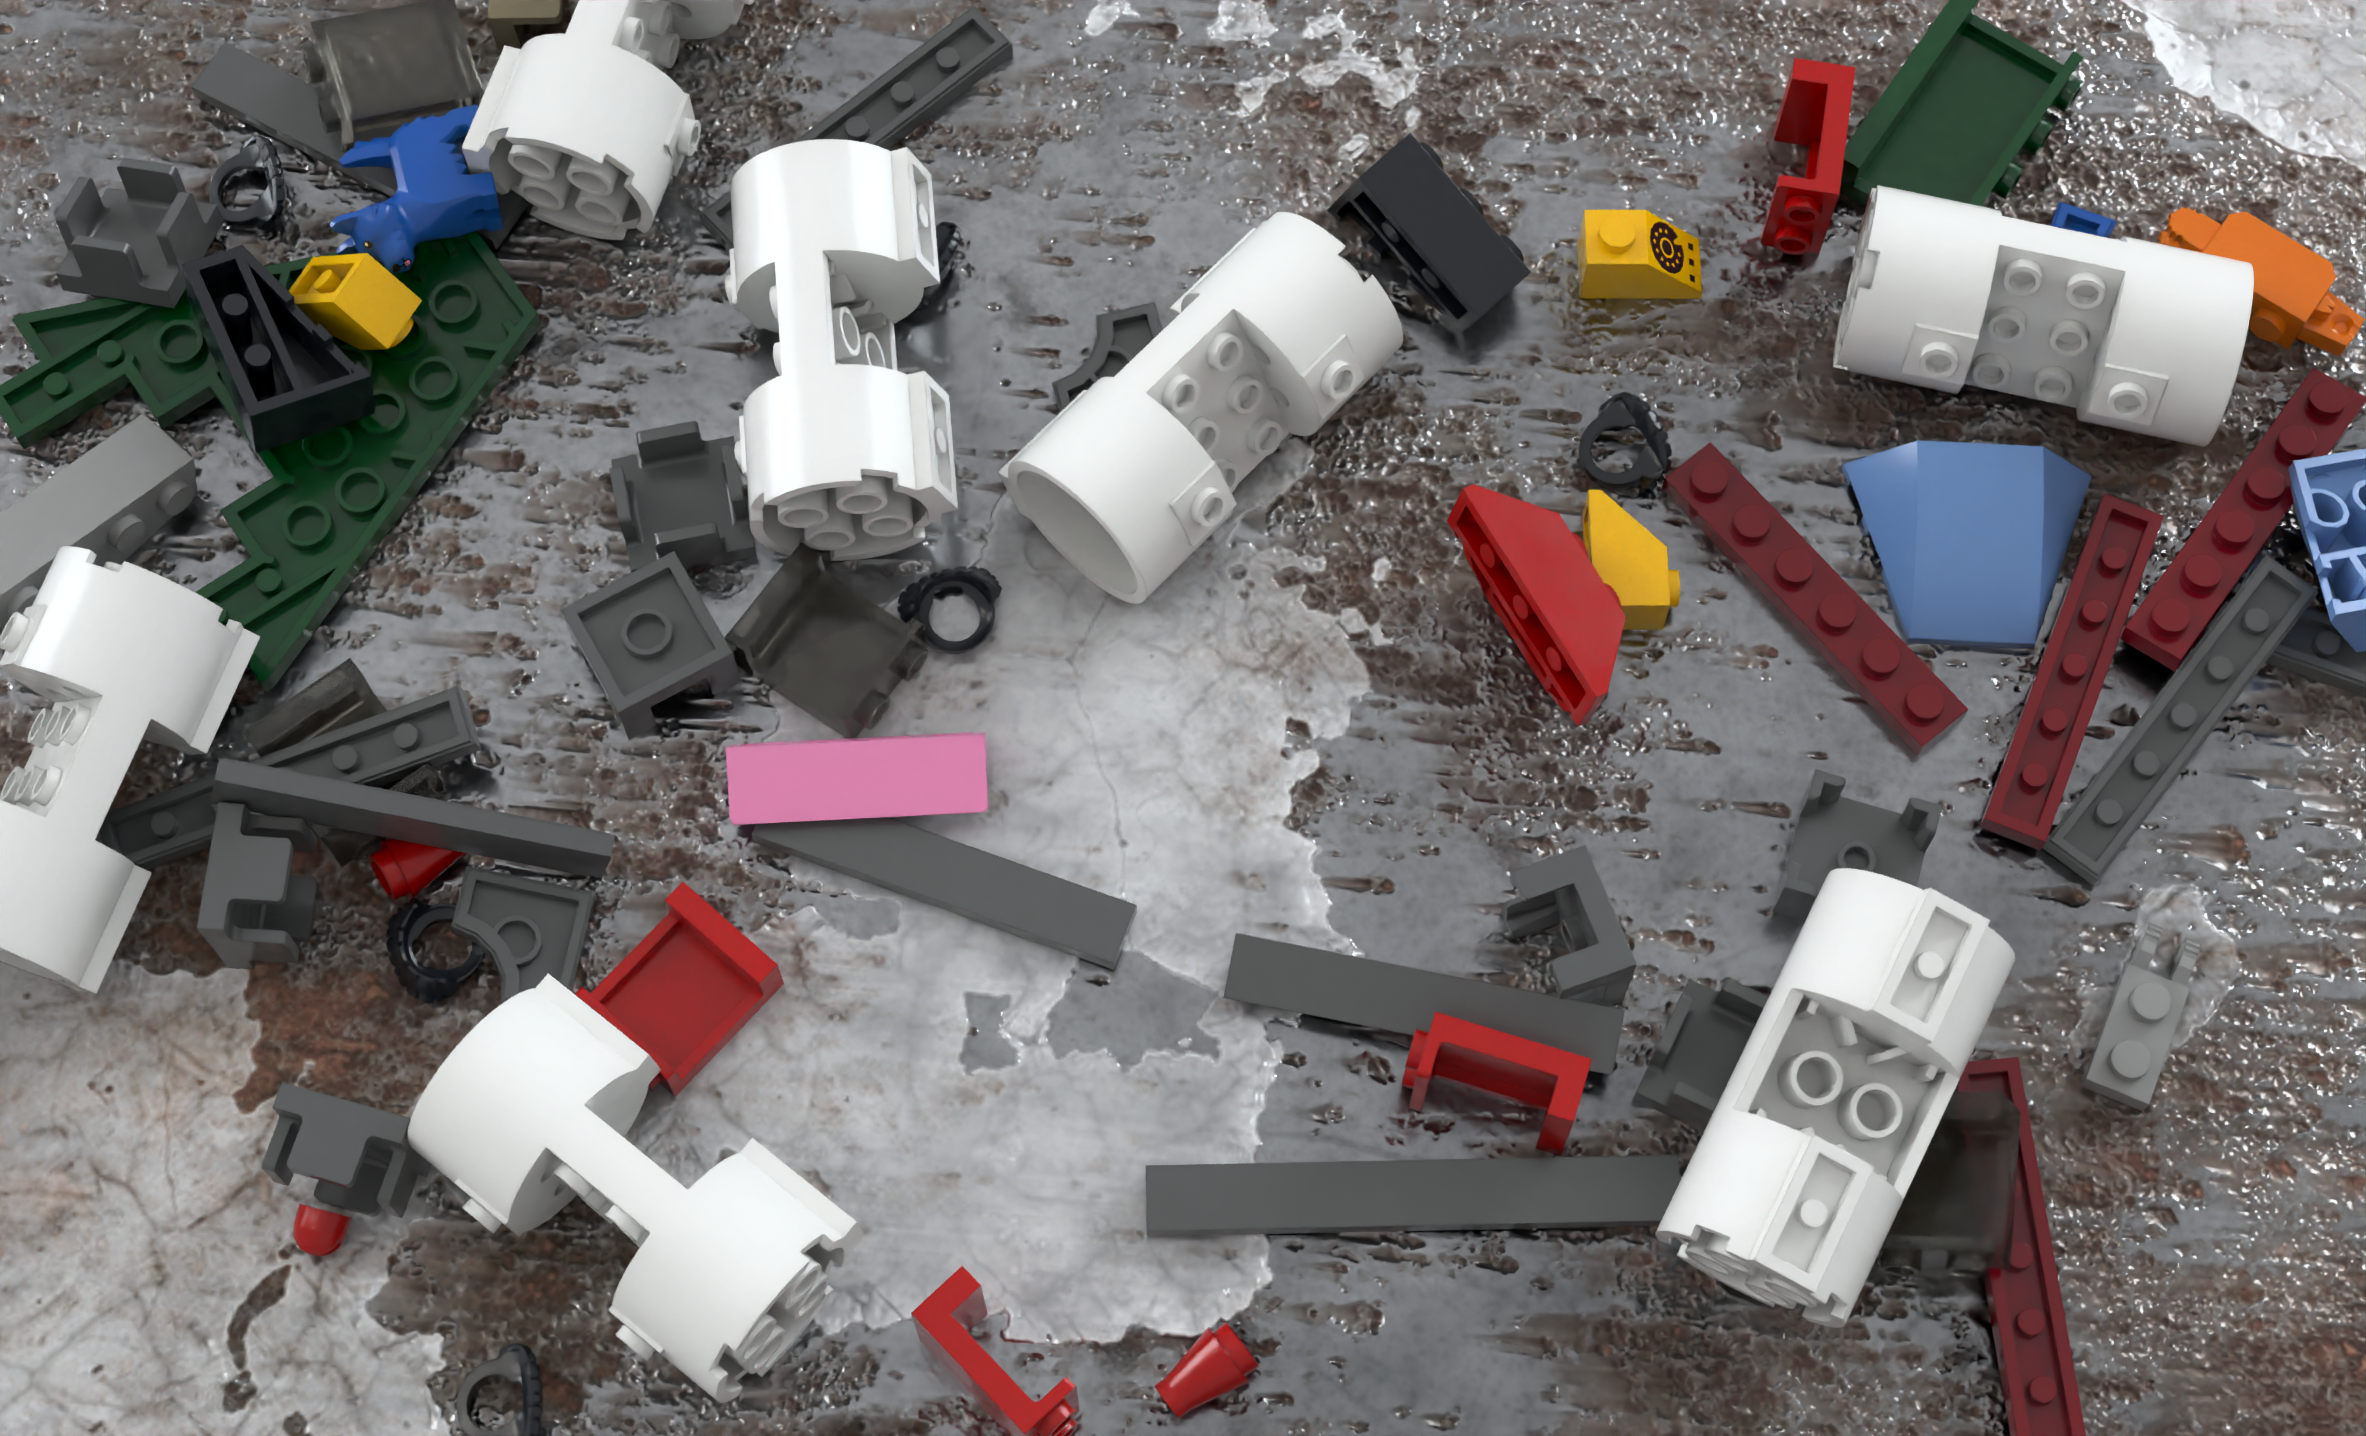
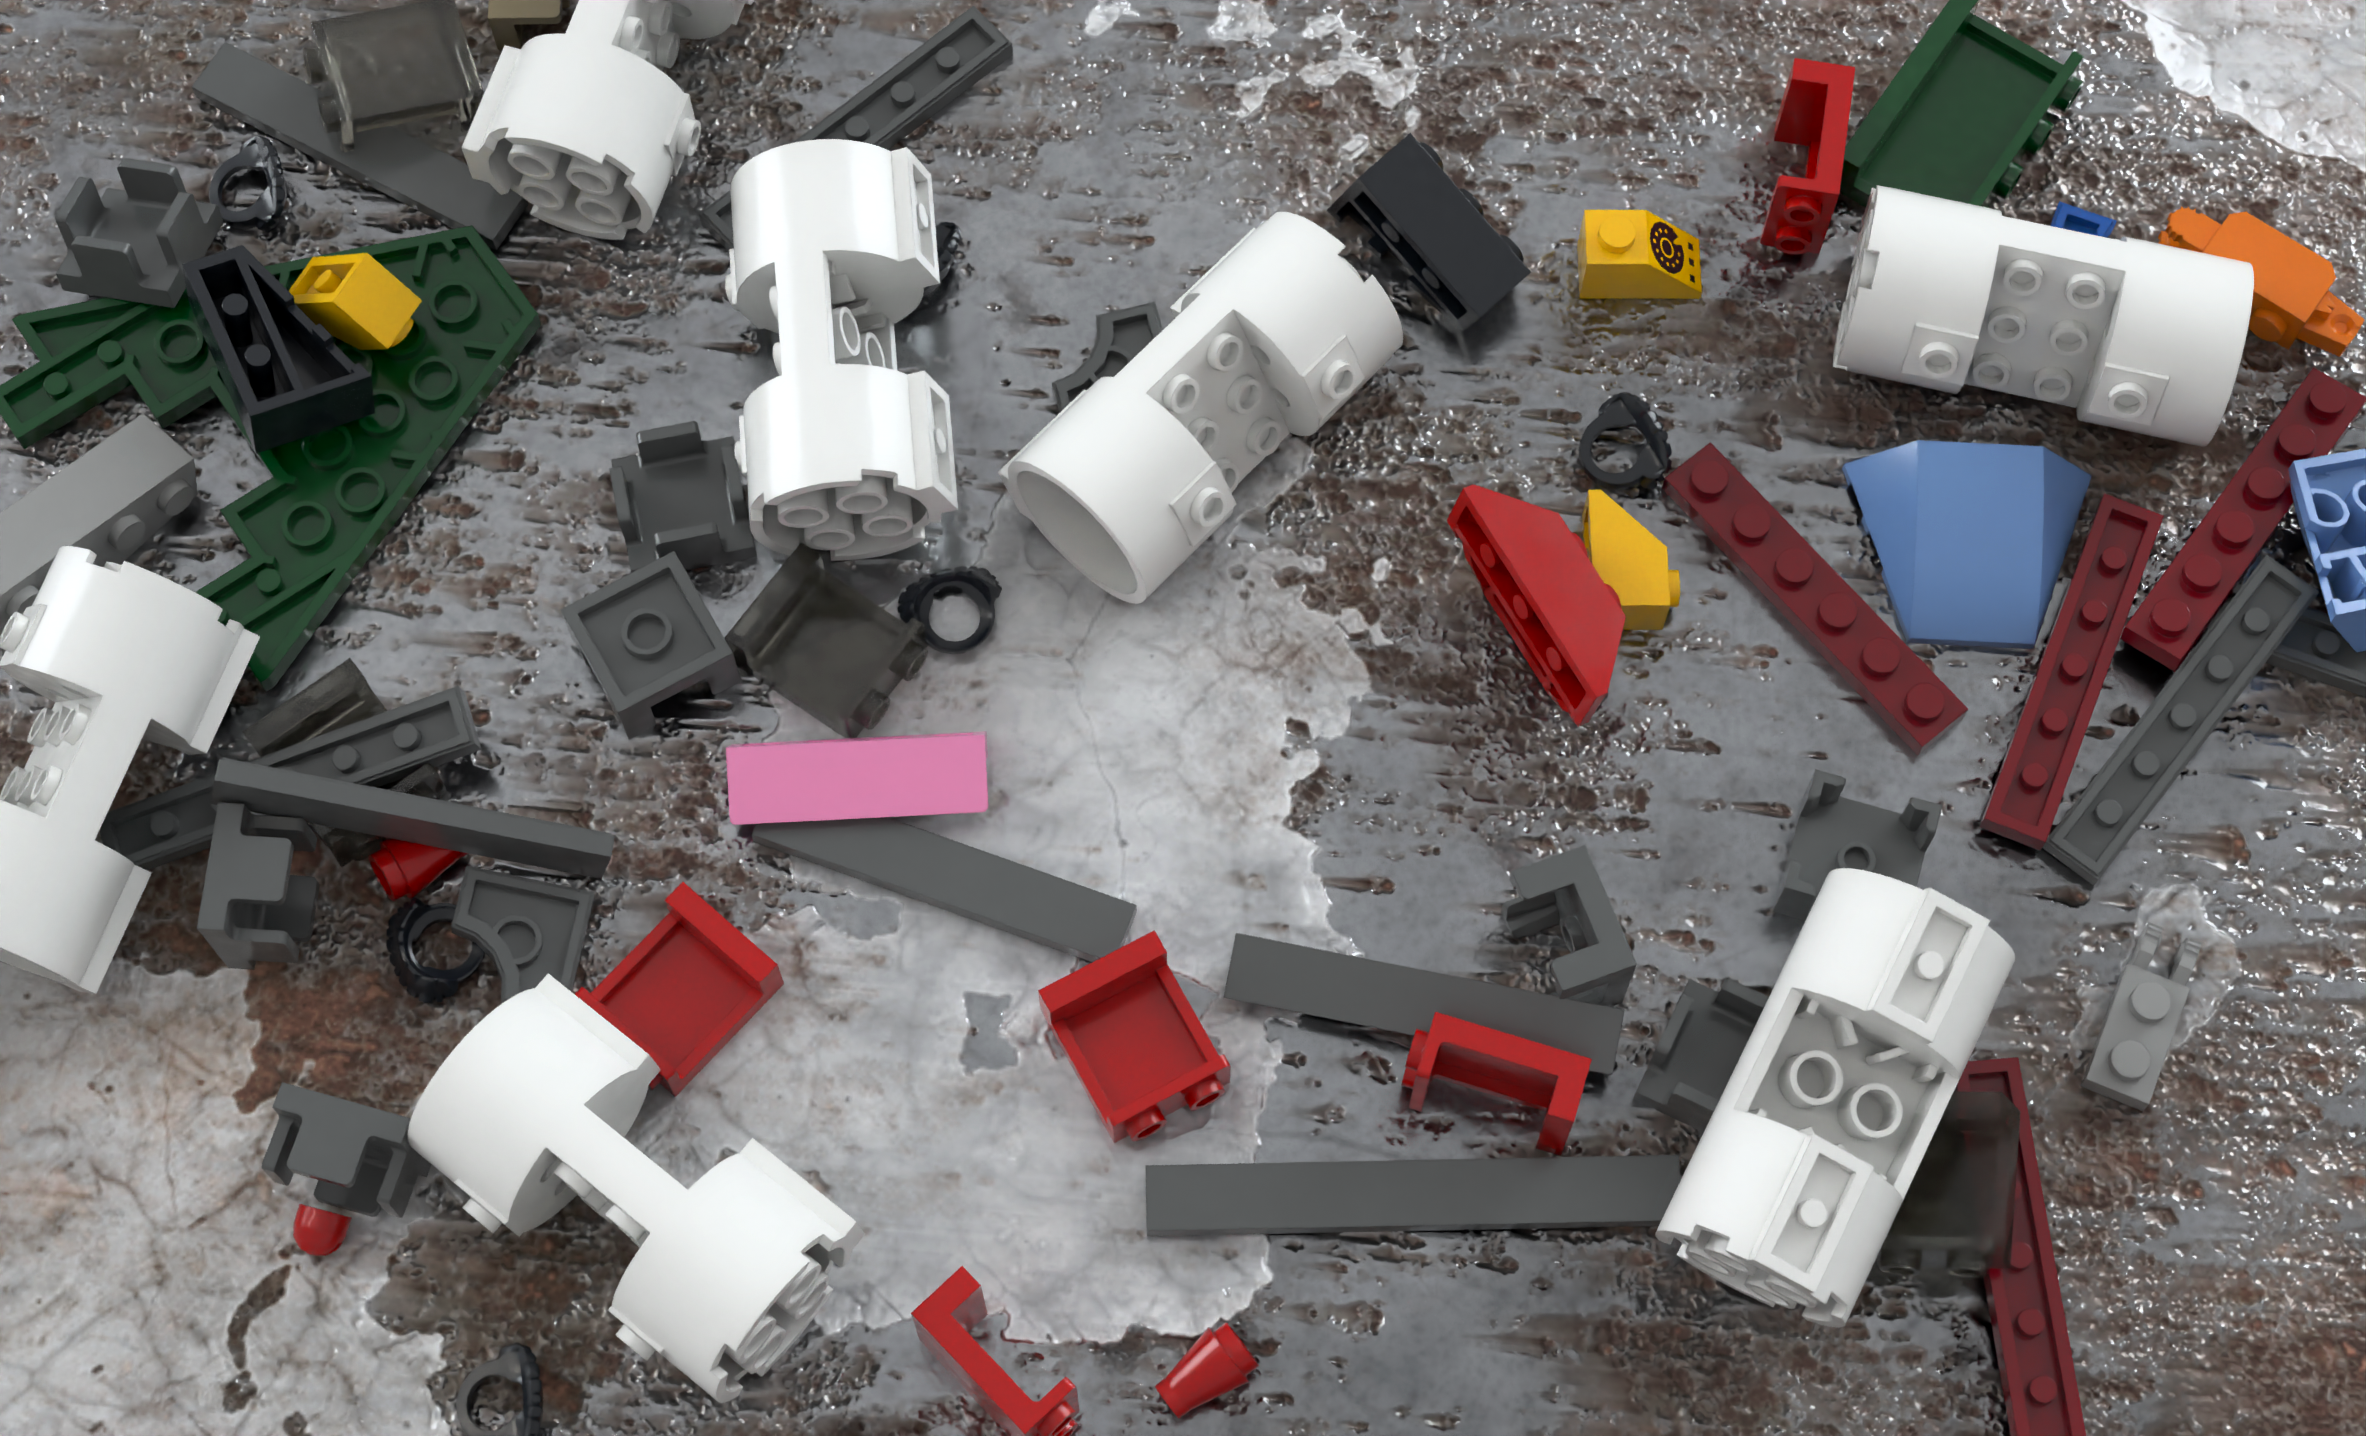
blue animal [330,104,504,274] -> none
none -> red panel [1038,930,1231,1143]

